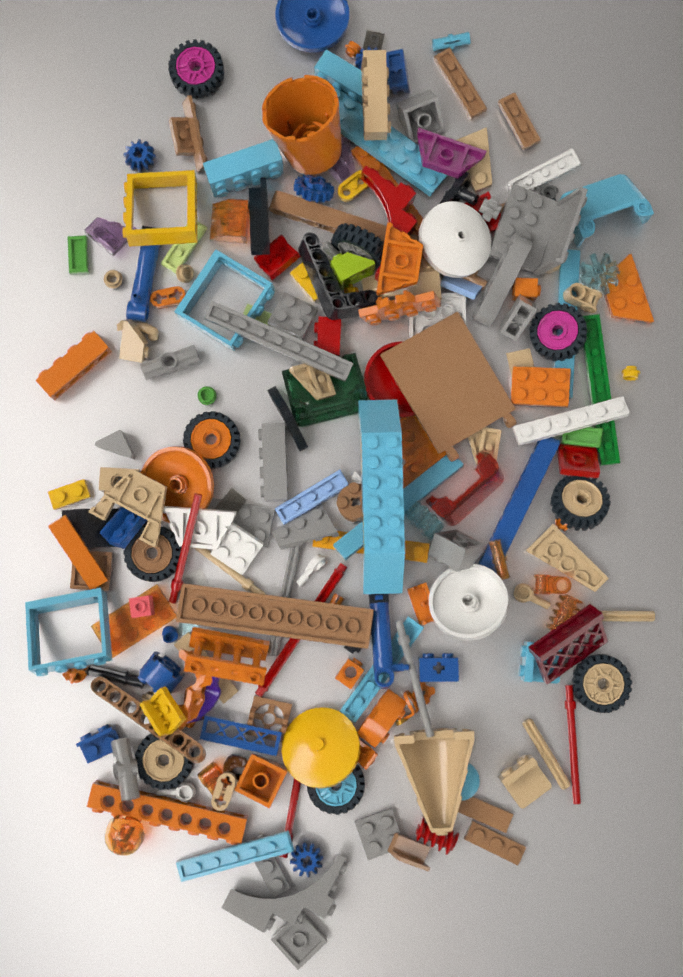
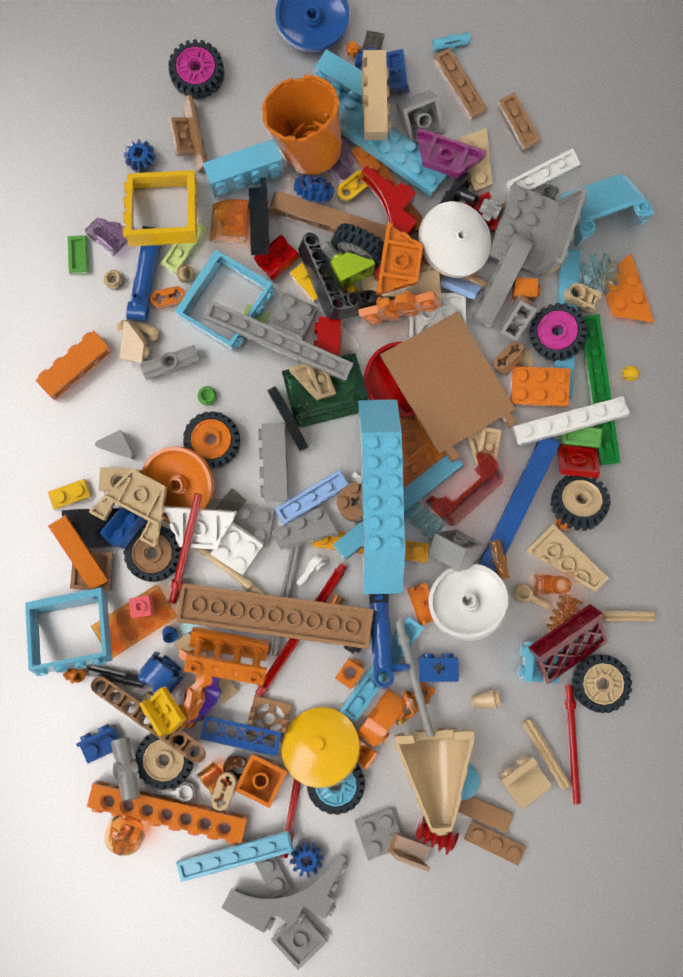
none -> tan cone [472,689,501,709]
none -> medium nougat beam [494,342,525,374]

